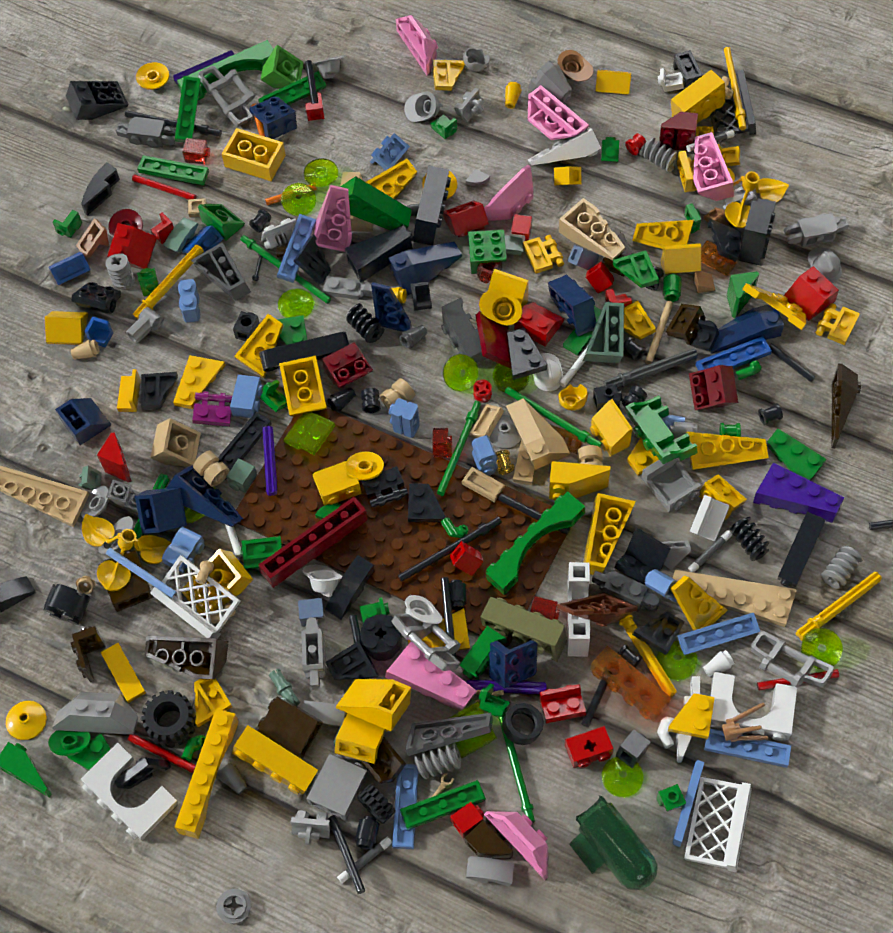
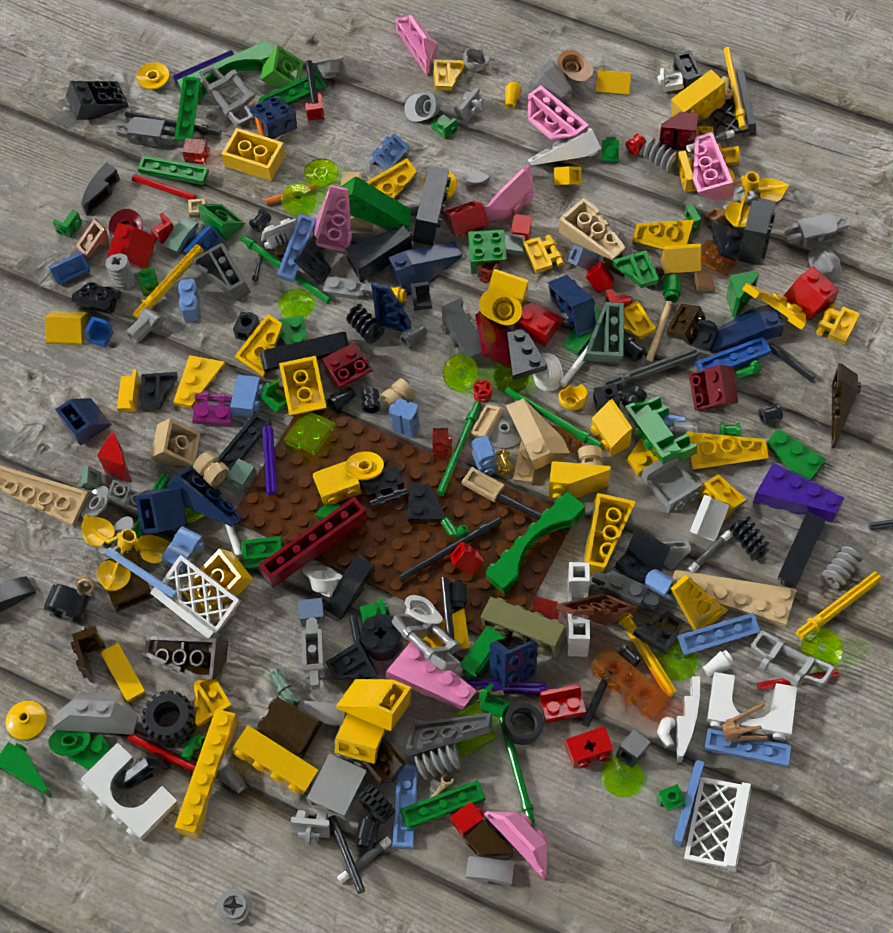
tan cone [71,339,100,360] -> none
tan arm [195,560,214,585] -> none
clear green piece [569,795,658,891] -> none
yellow wing [668,693,715,739] -> none

